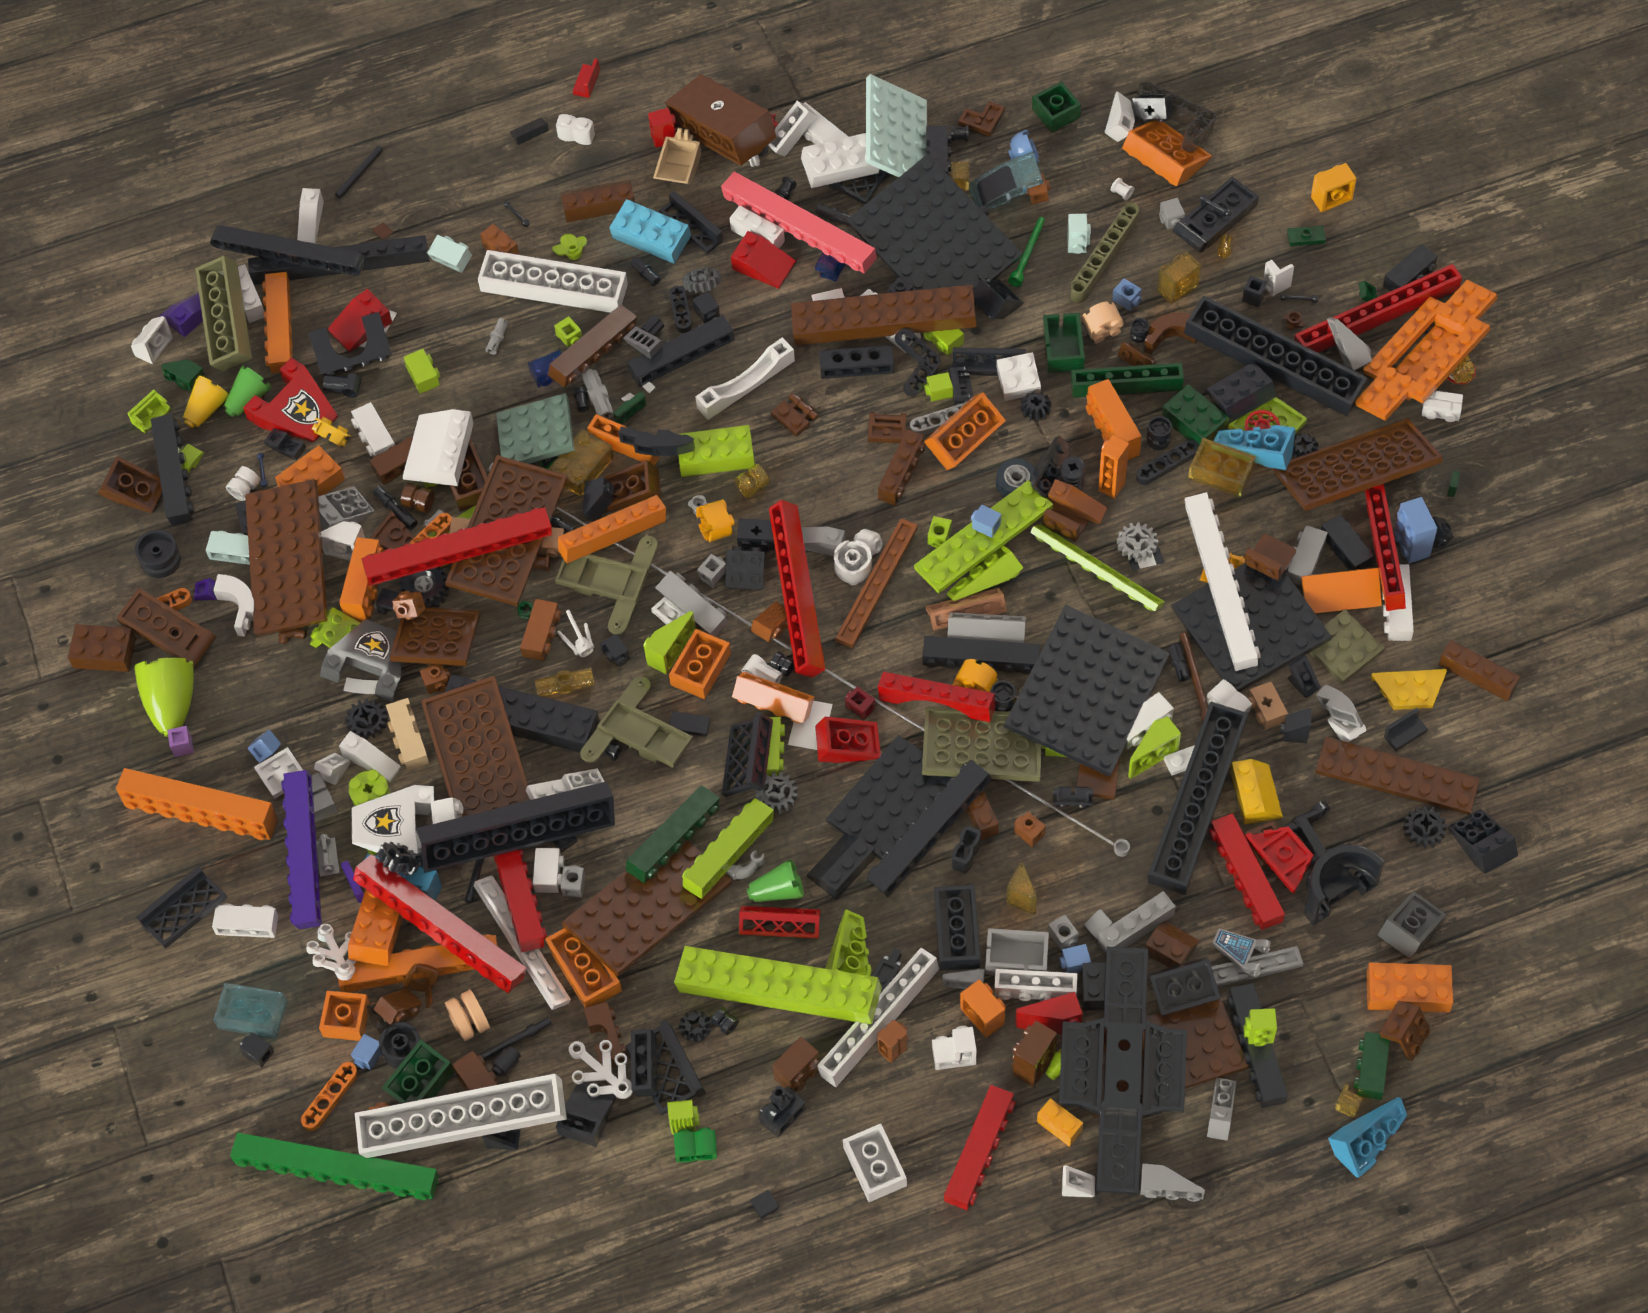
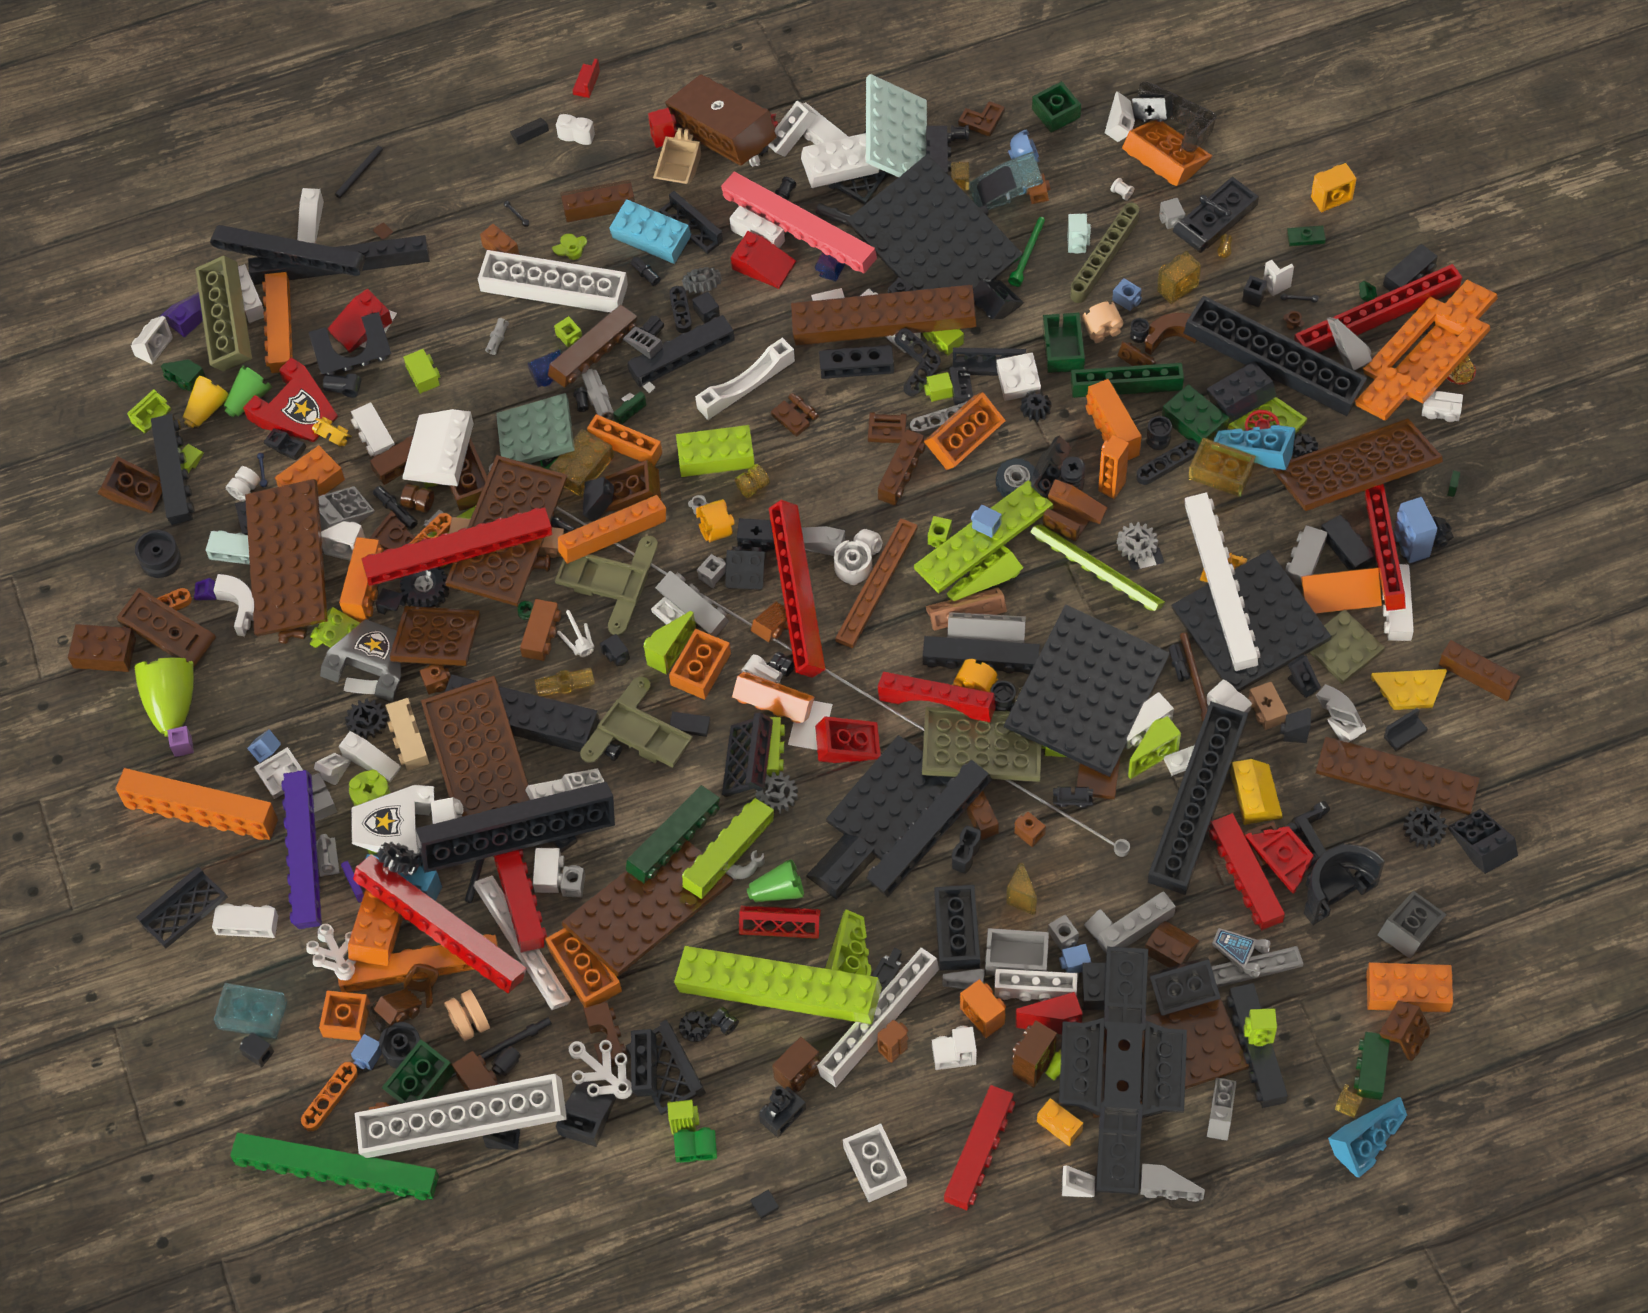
dark orange brick [392,591,426,620] -> none
light aqua brick [427,235,472,273] -> none
black slope [619,426,695,456] -> none
dark red brick [845,686,876,721] -> none
reddish brown bracket [1245,534,1296,581] -> none

